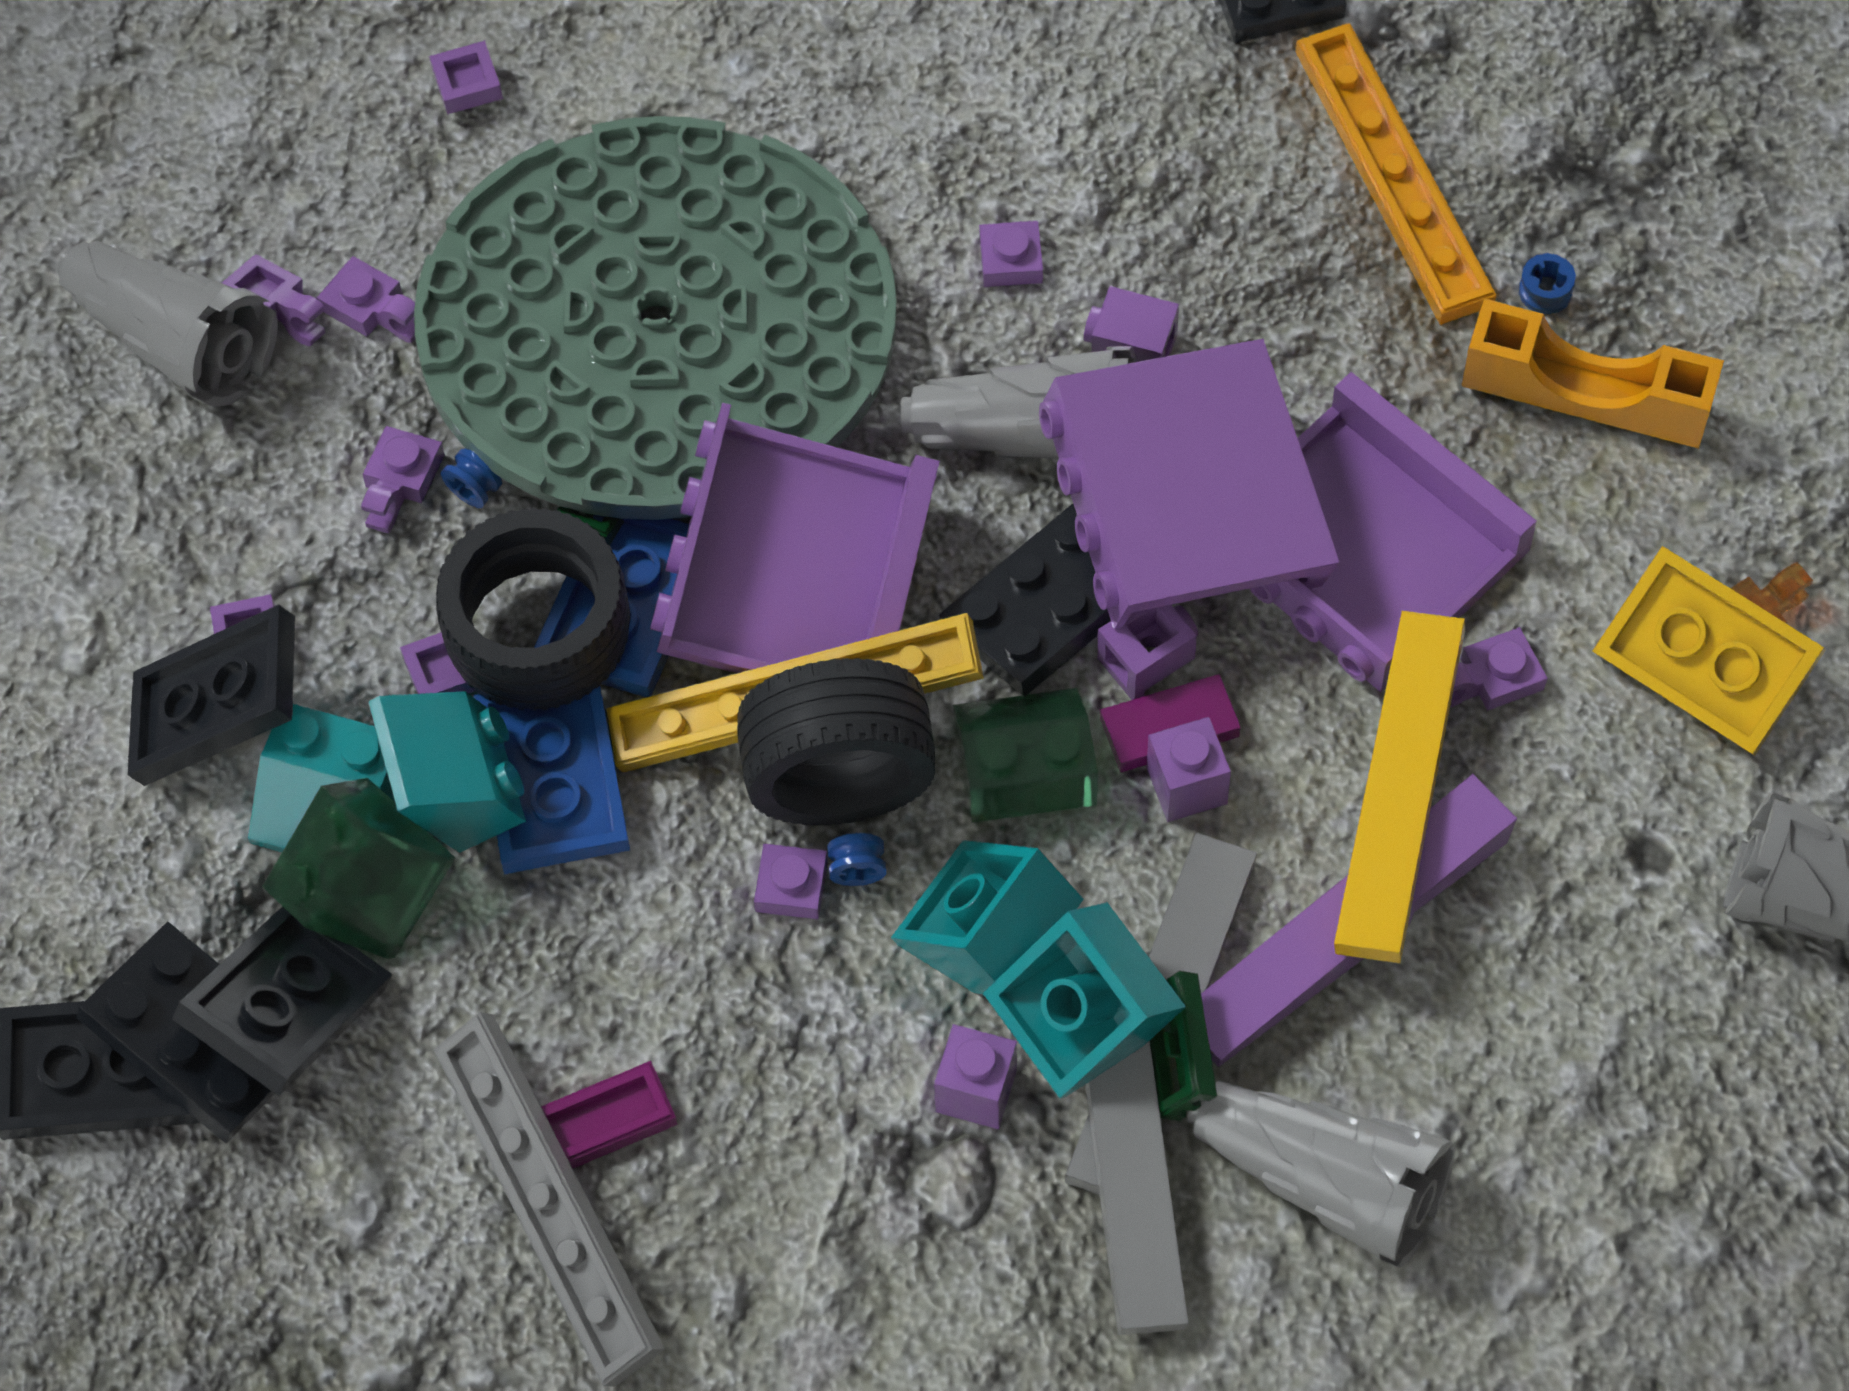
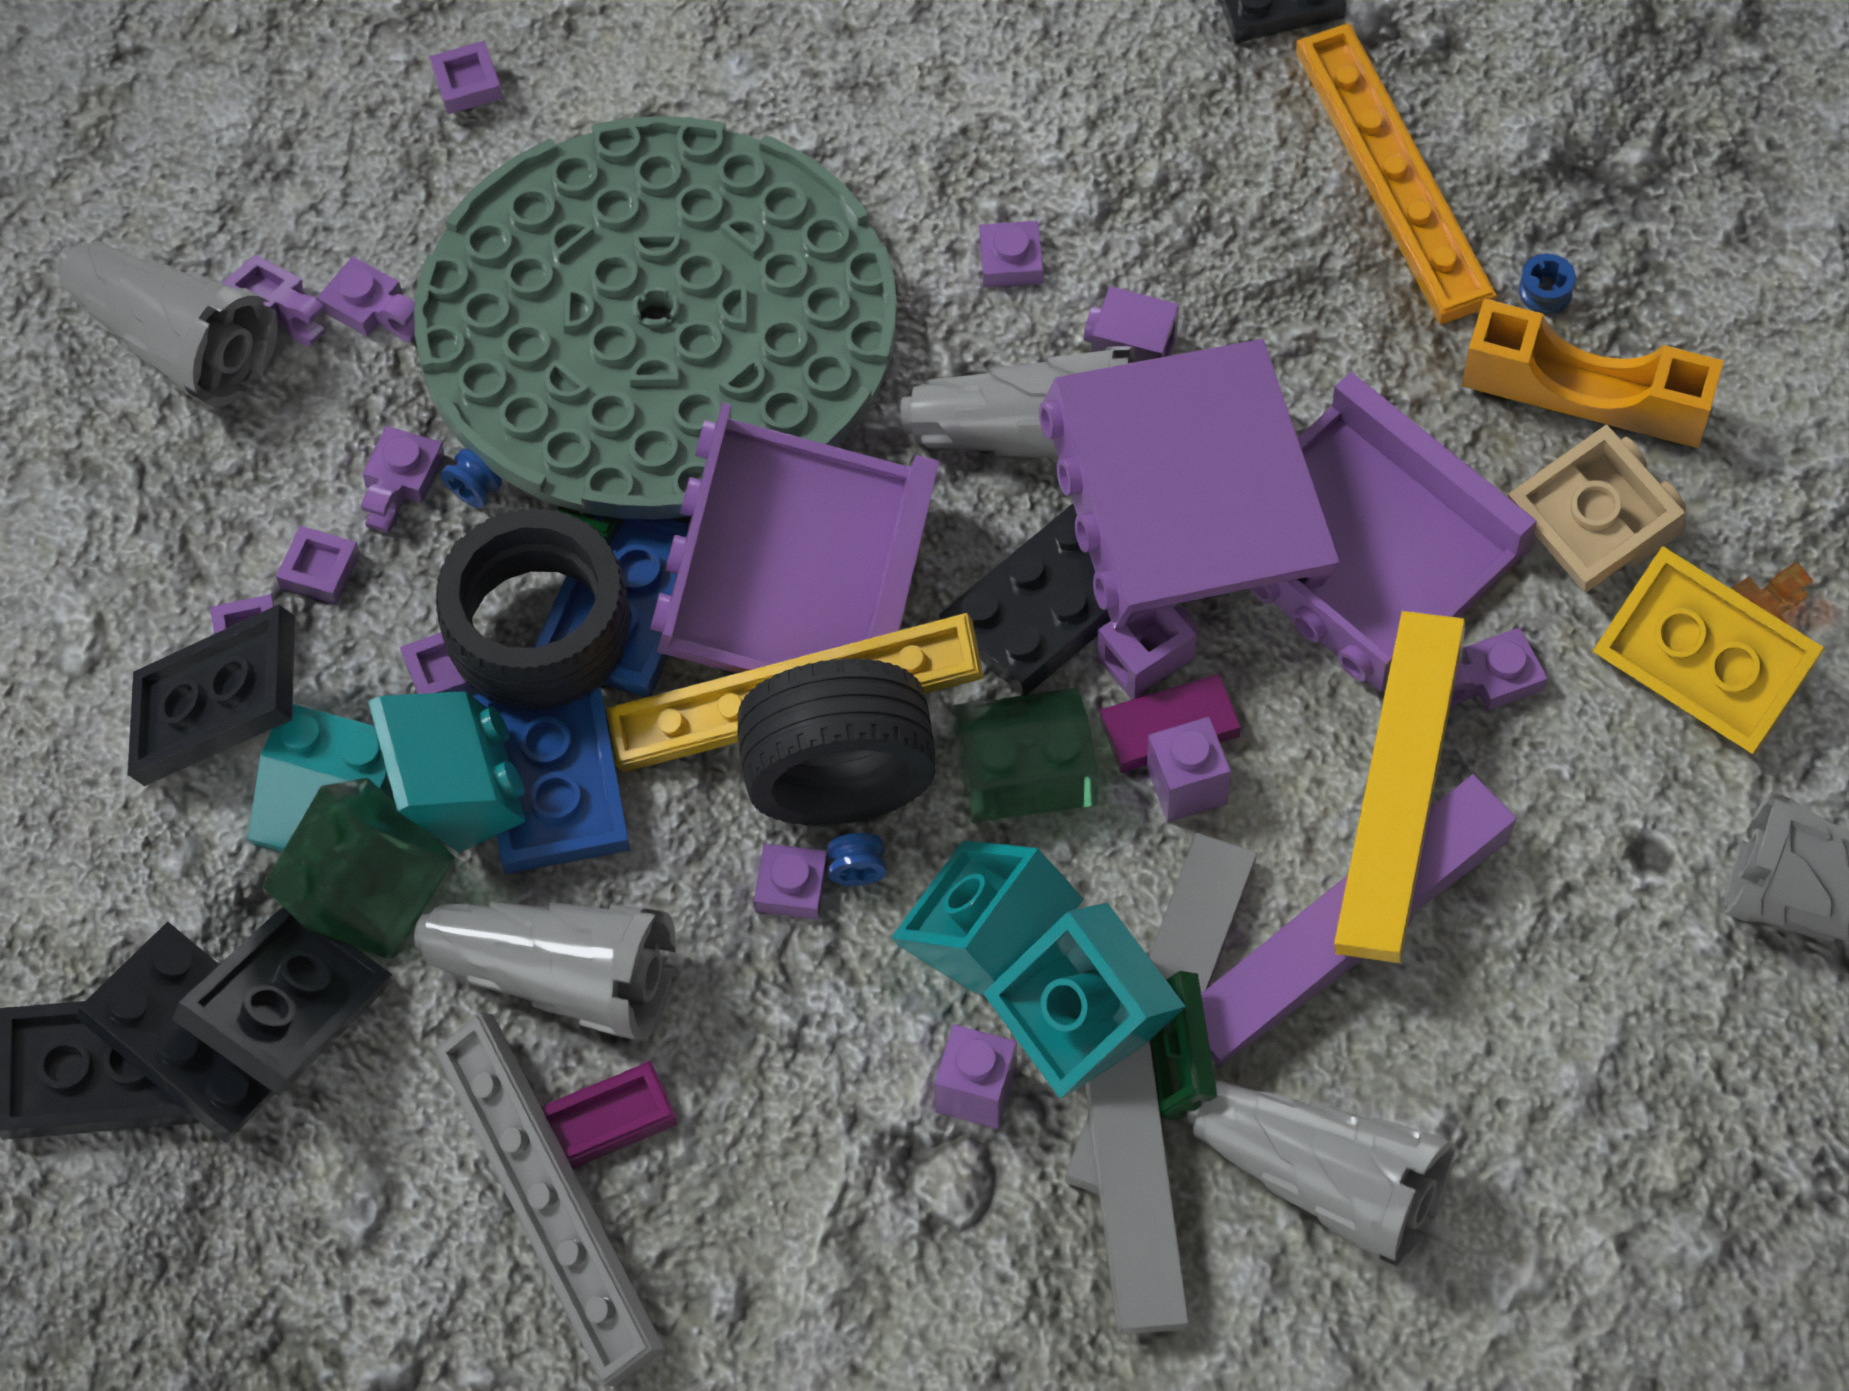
none -> medium lavender tile [276,526,360,605]
none -> light grey cone [414,901,676,1041]
none -> tan plate [1508,424,1686,593]

